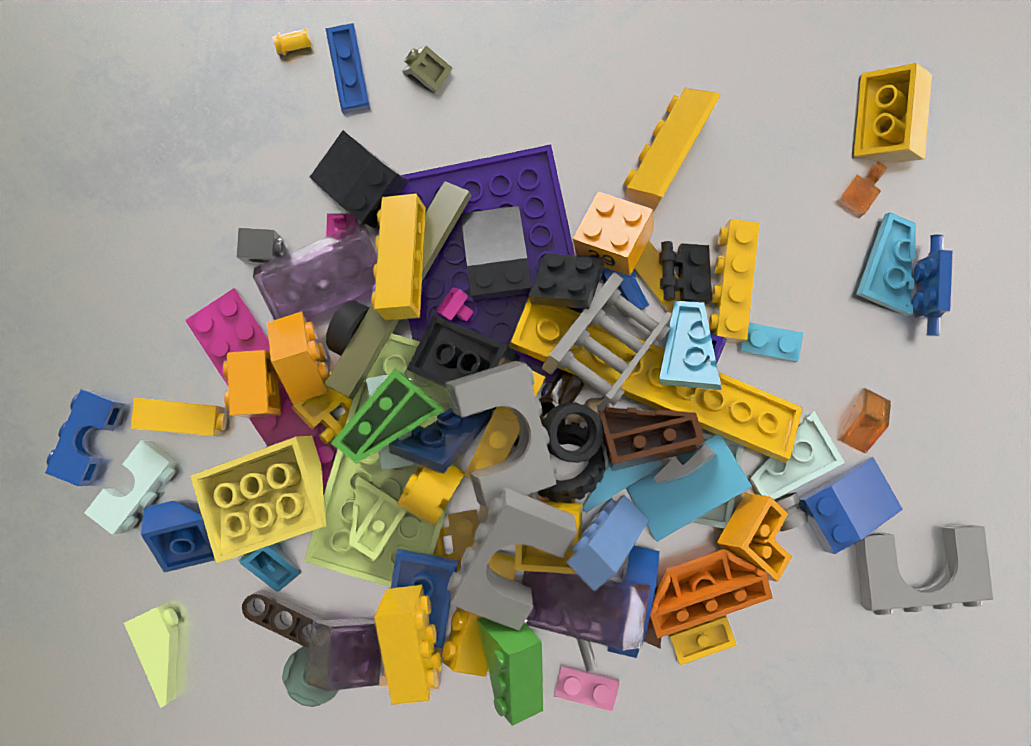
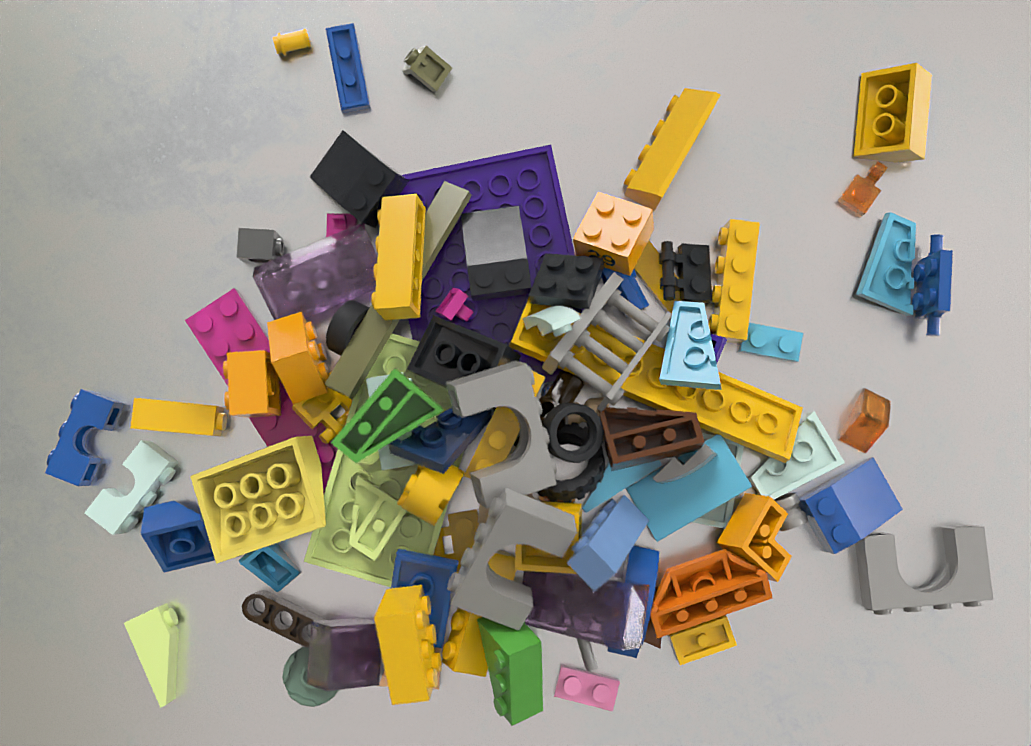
none -> light aqua slope [522,306,580,337]

